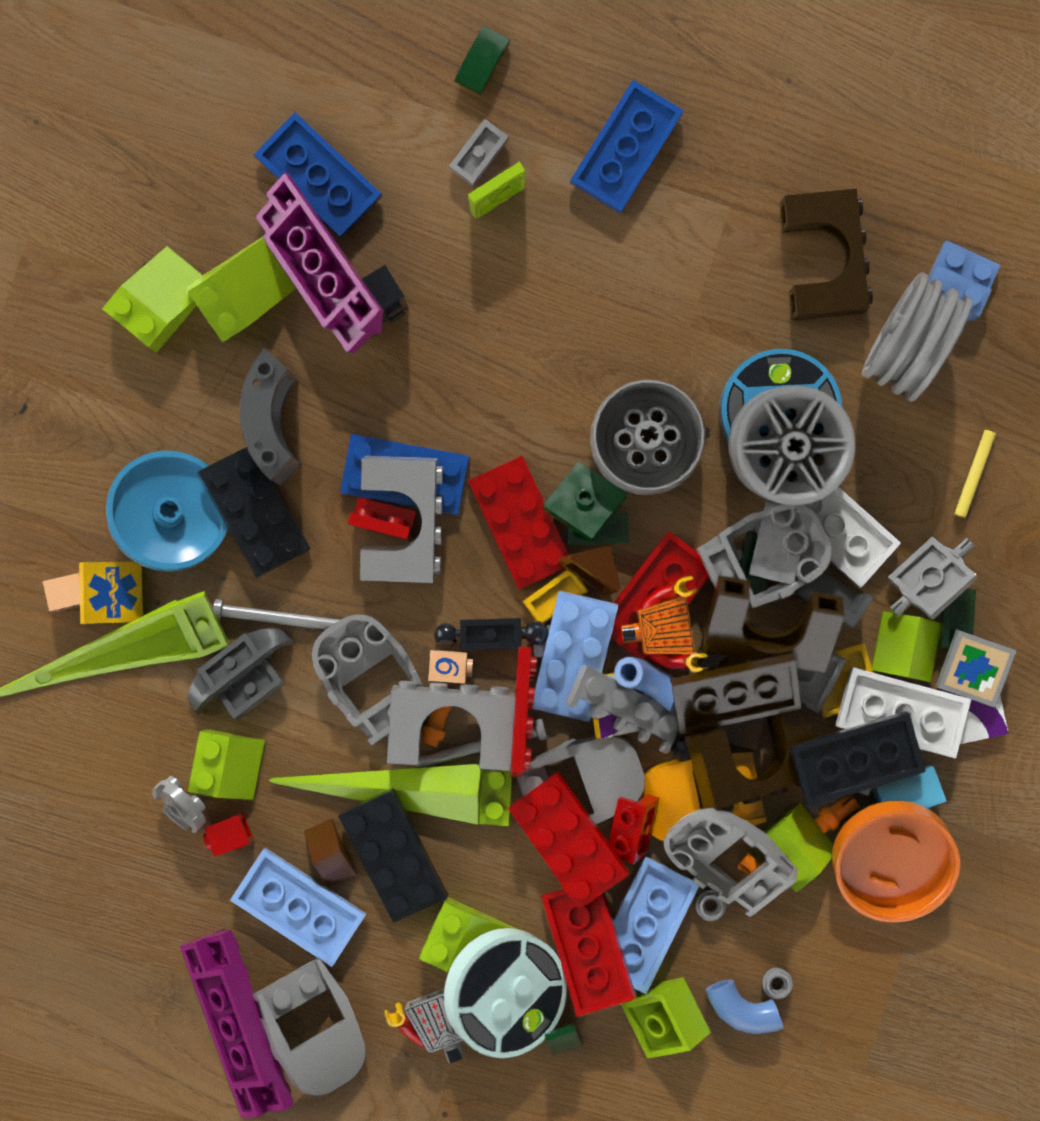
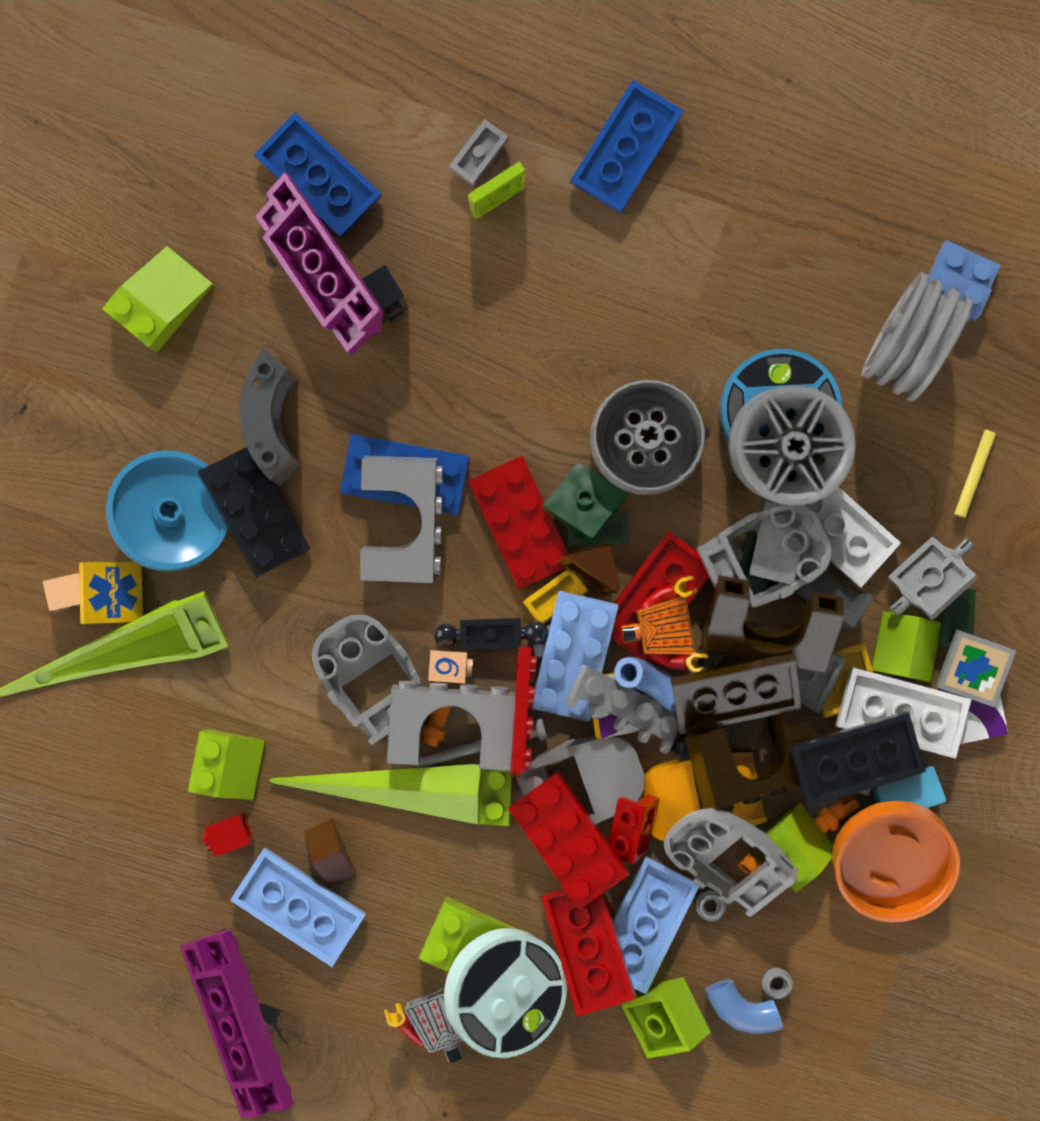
light grey plate [152,776,206,833] -> none
lime slope [186,237,296,343] -> none
dark grey plate [188,629,293,721] -> none
light grey bar [213,599,339,630] -> none
light grey slope [252,958,366,1095] -> none
black plate [338,788,449,923] -> none
red bracket [347,497,416,541] -> none
dark green slope [454,26,510,95] -> none
dark green slope [544,1023,583,1055] -> none
dark brown arch [780,188,873,321] -> none

